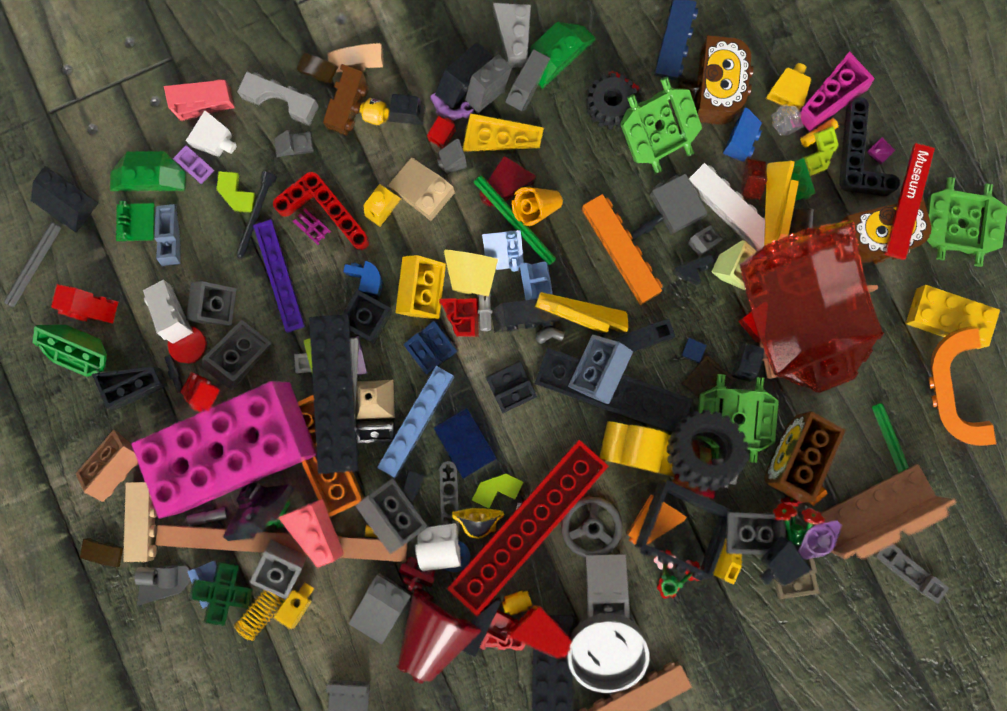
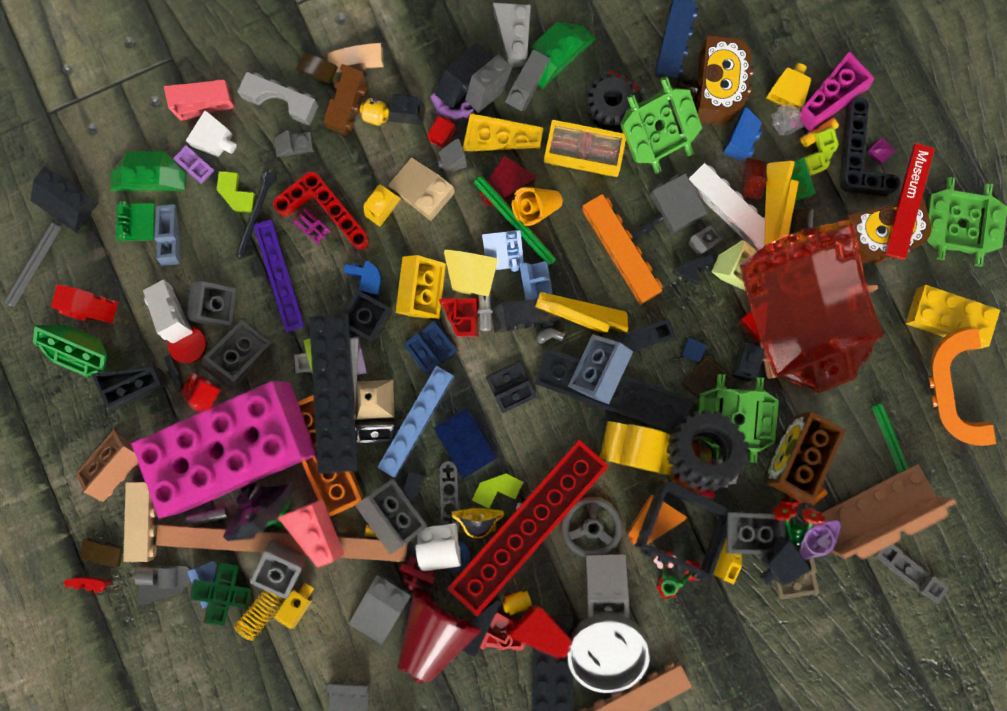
none -> red slope [64,576,113,593]
none -> brick [544,120,626,177]

